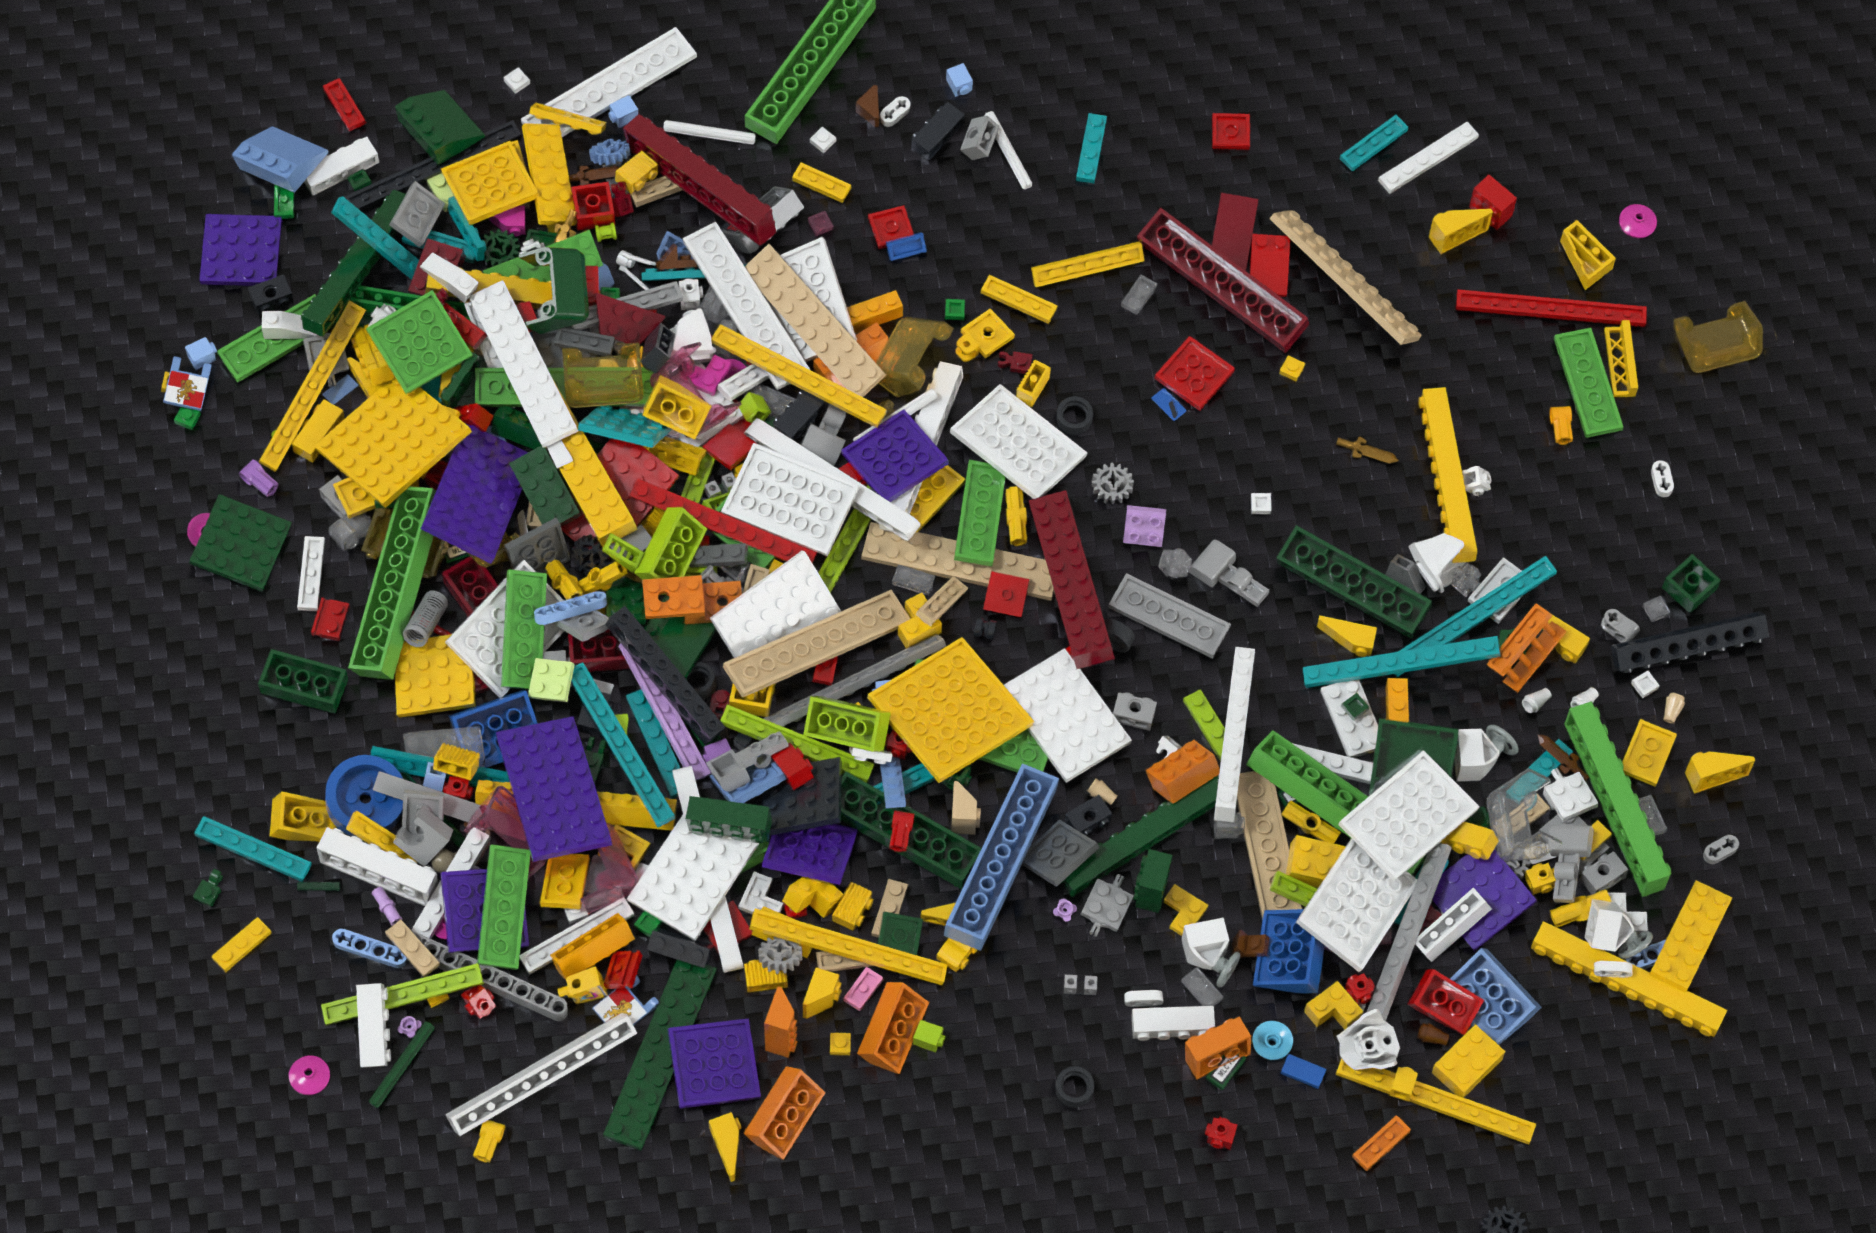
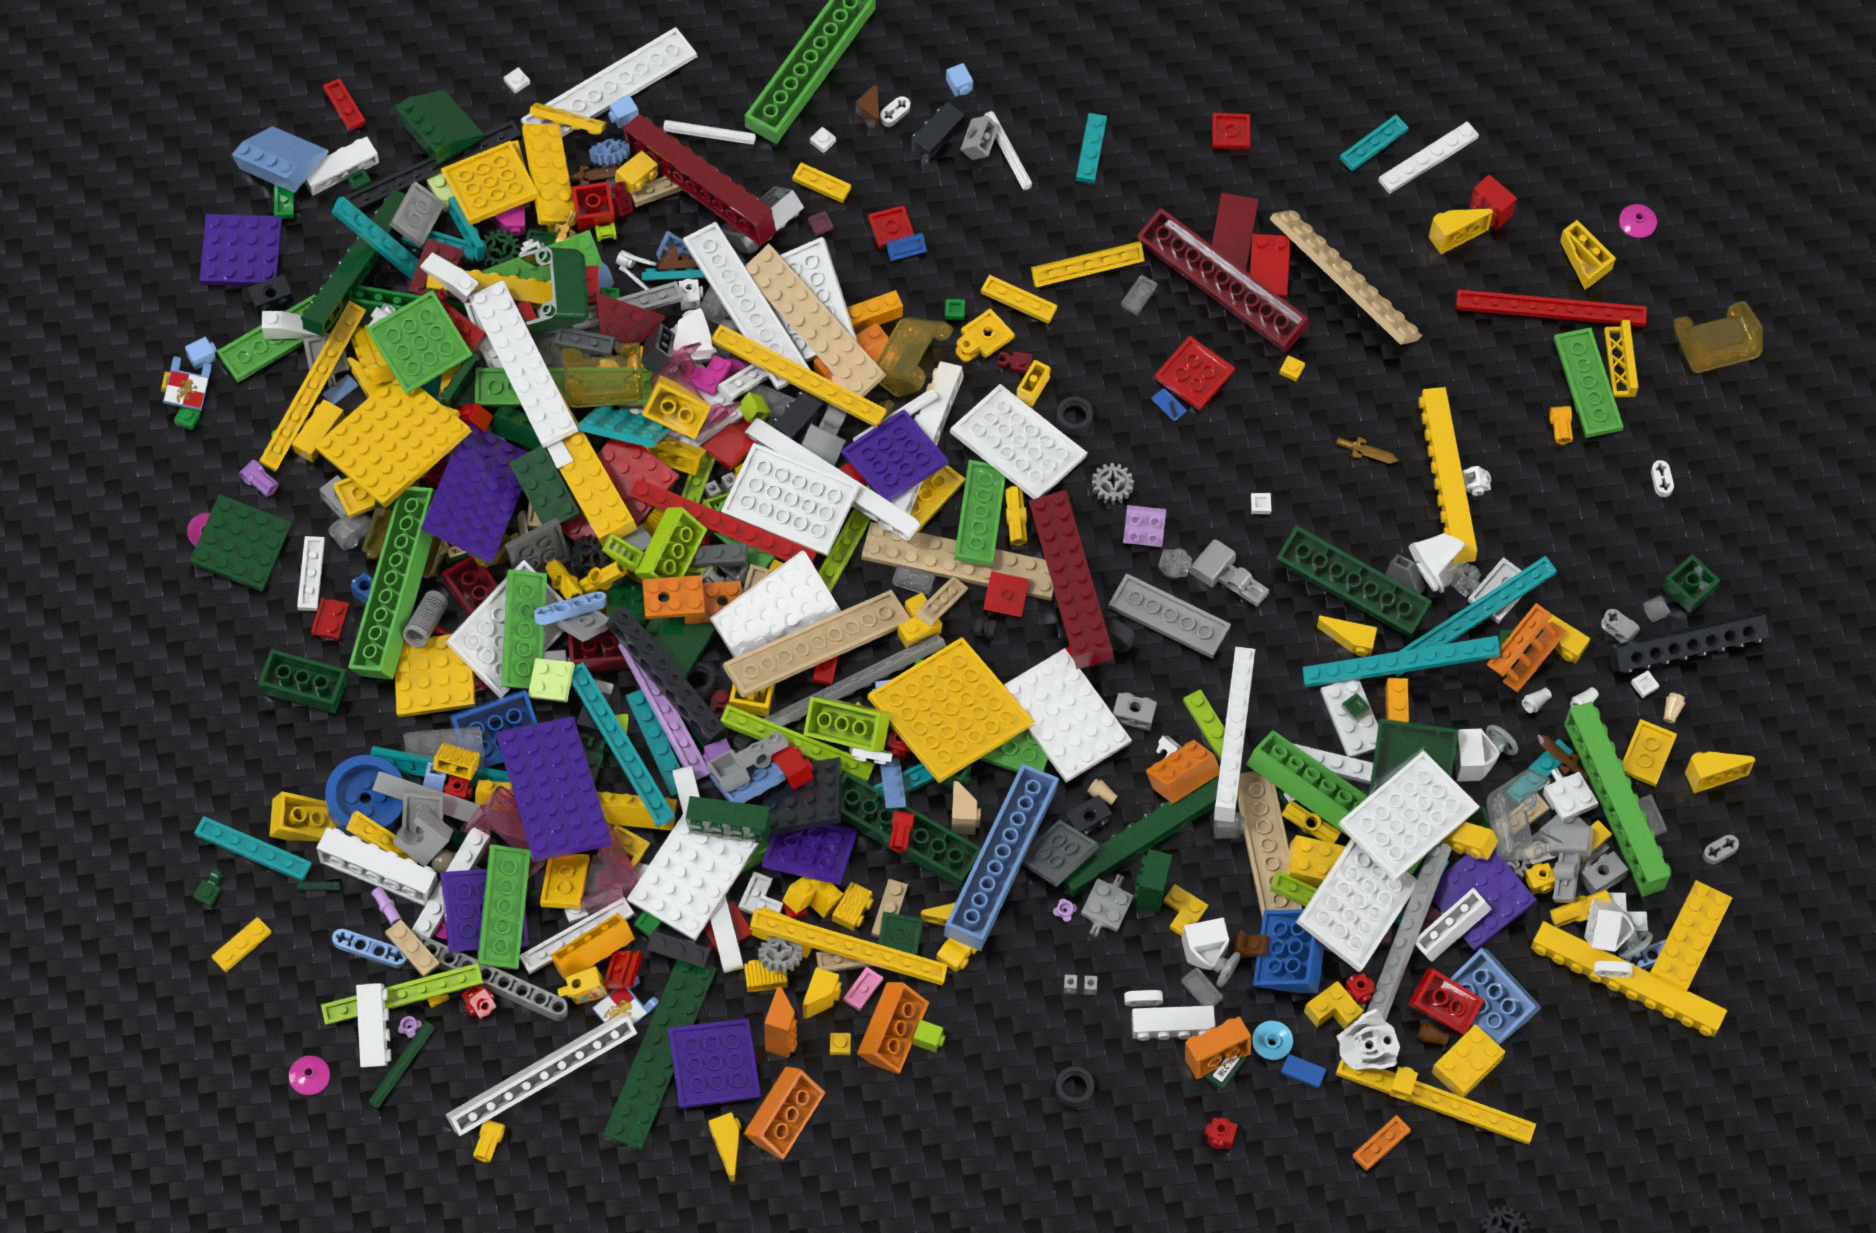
none -> blue brick [351,572,373,604]

